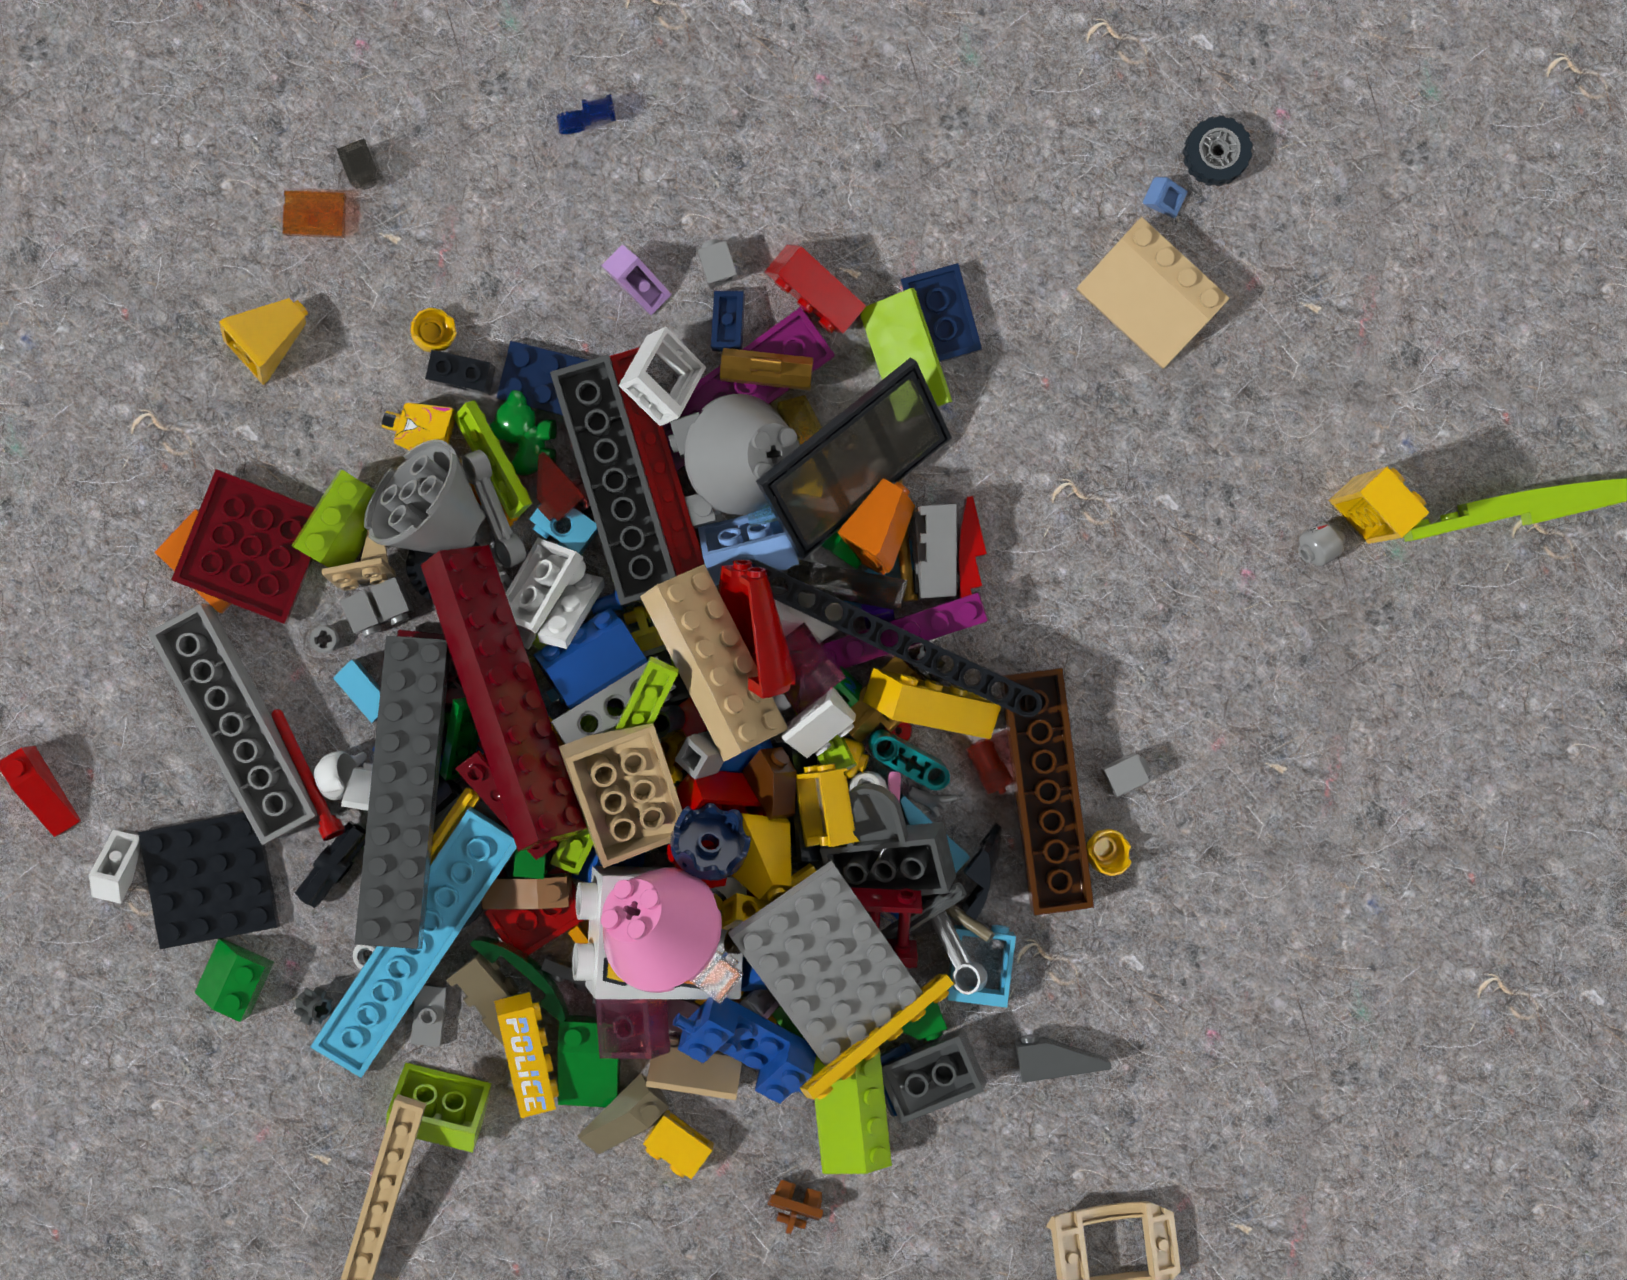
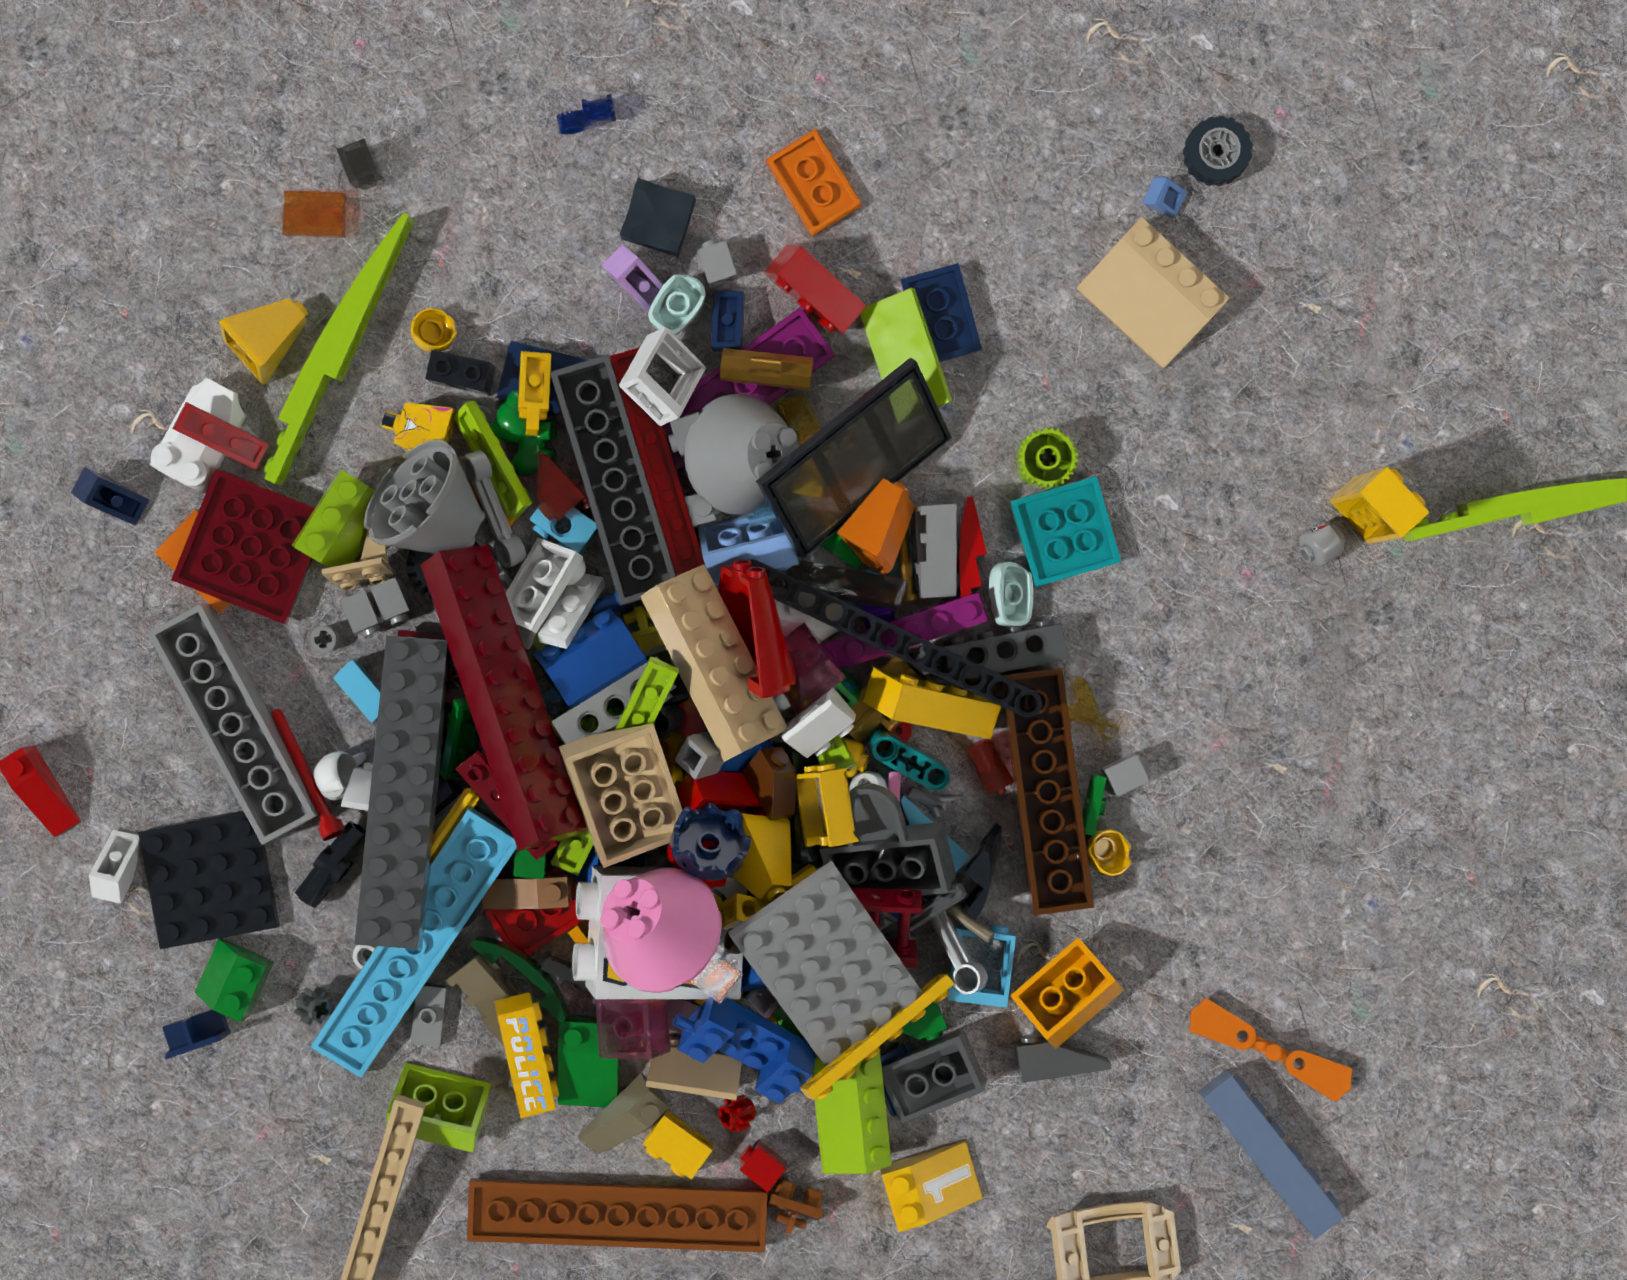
none -> dark blue slope [71,467,149,526]
none -> white slope [149,377,247,493]
none -> dark blue panel [162,1009,231,1060]
none -> red tile [172,402,270,470]
none -> lime slope [264,212,415,486]
none -> dark orange plate [467,1178,768,1252]
none -> yellow hinge [518,351,551,436]
none -> black brick [620,178,696,257]
none -> light aqua piece [648,275,706,336]
none -> red gear [719,1094,756,1133]
none -> red brick [739,1140,787,1192]
none -> orange tile [765,128,863,237]
none -> yellow slope [881,1140,983,1232]
none -> dark grey brick [943,619,1069,680]
none -> light aqua piece [989,562,1033,626]
none -> teal plate [1010,476,1122,587]
none -> light orange brick [1010,937,1124,1049]
none -> lime brick [1015,427,1079,490]
none -> clear yellow piece [1067,677,1118,740]
none -> green plate [1082,774,1107,836]
none -> orange piece [1189,998,1353,1102]
none -> sand blue brick [1198,1070,1343,1239]

